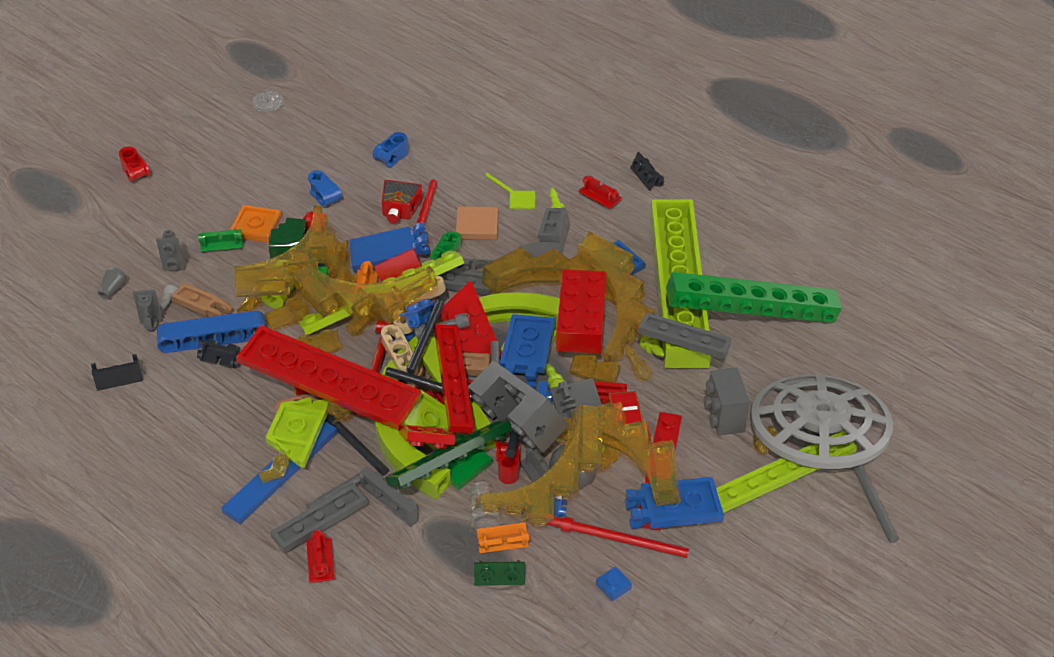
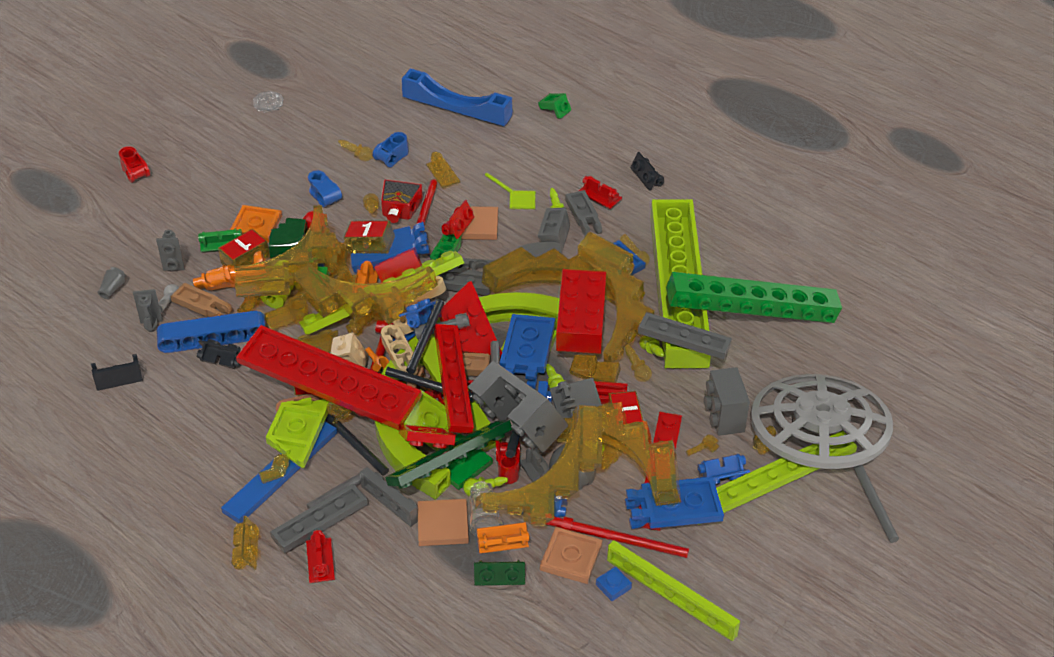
none -> orange piece [193,251,269,291]
none -> brick [218,229,270,268]
none -> clear yellow hinge [231,516,260,570]
none -> tan head [331,333,367,367]
none -> clear yellow bar [338,139,373,161]
none -> brick [344,220,395,253]
none -> clear yellow bar [363,193,379,213]
none -> orange hand [365,347,389,372]
none -> blue arch [402,68,512,126]
none -> nougat tile [418,499,468,546]
none -> clear yellow hinge [426,151,460,188]
none -> red hinge [441,200,475,239]
none -> lime bar [463,477,508,497]
none -> green bracket [538,93,571,119]
none -> nougat tile [540,527,603,584]
none -> dark grey hinge [565,190,602,236]
none -> lime tile [607,540,740,641]
none -> clear yellow bar [620,234,650,266]
none -> clear yellow hand [686,434,719,456]
none -> blue hinge [697,454,750,484]

